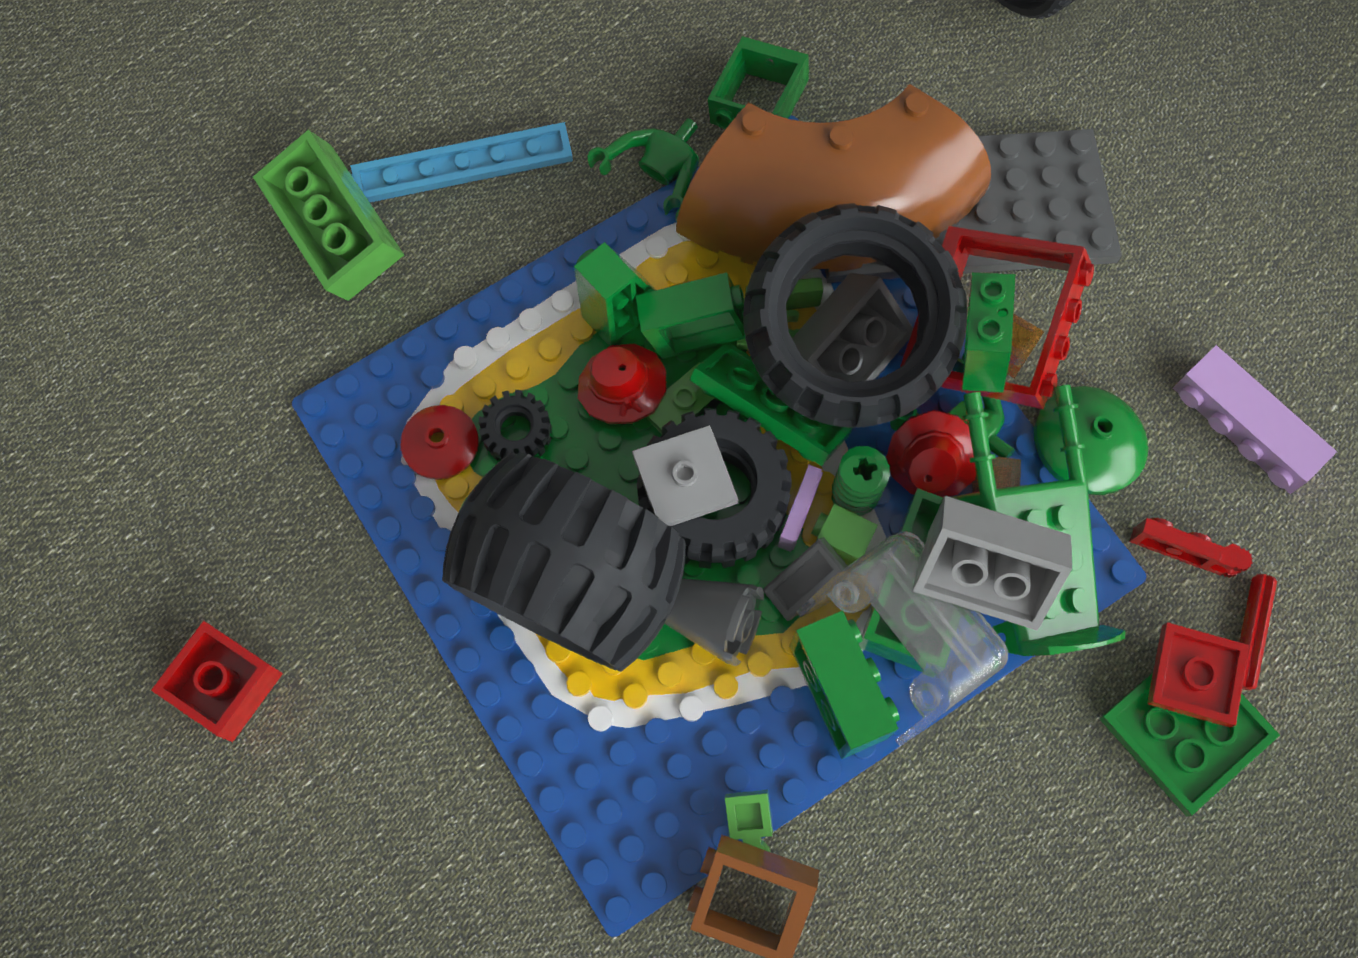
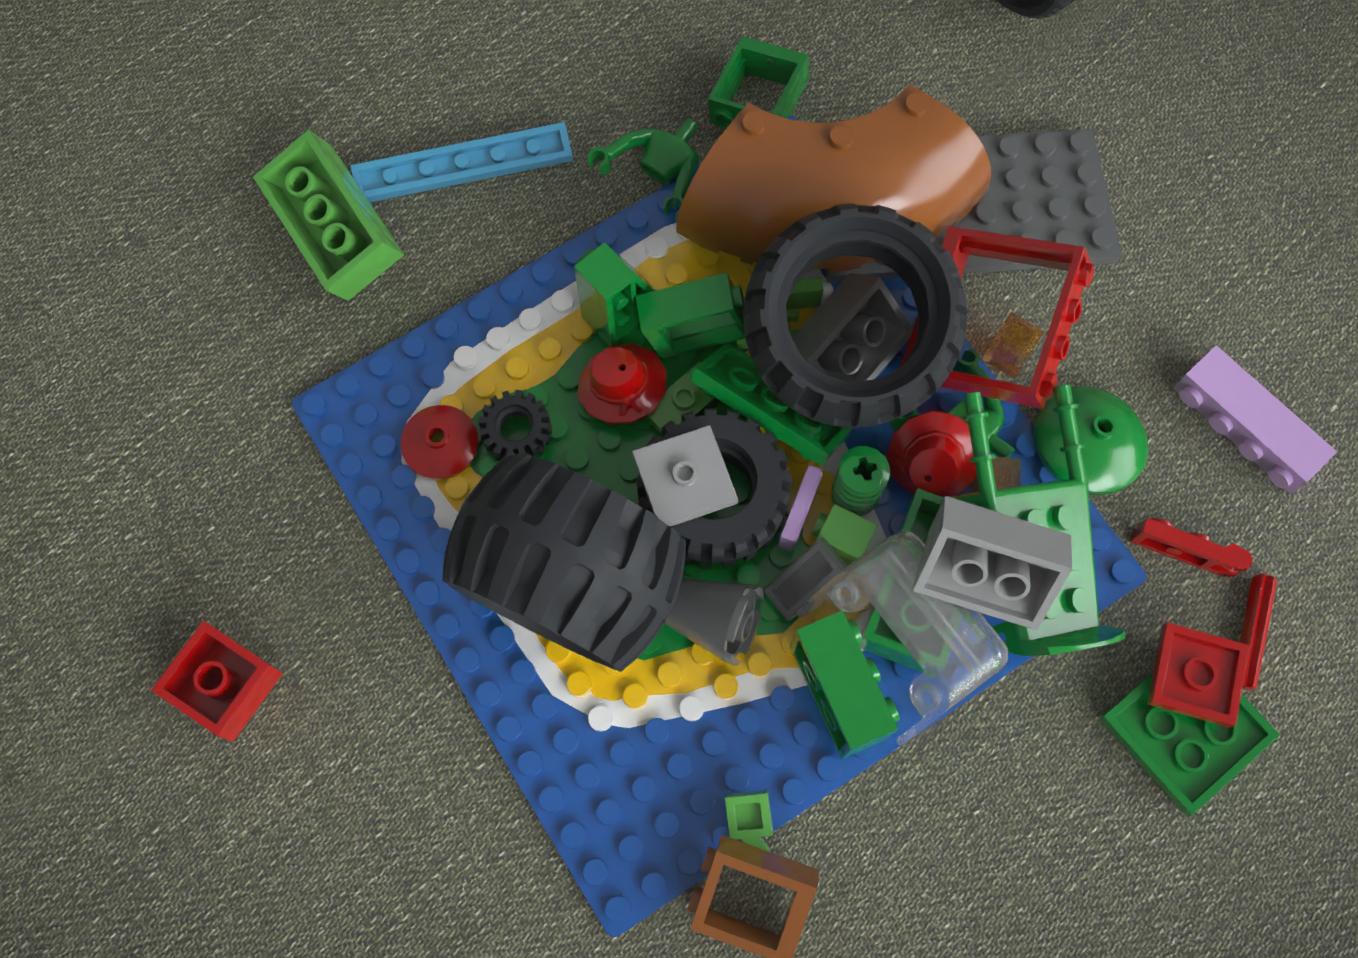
green window [962,272,1016,393] -> none

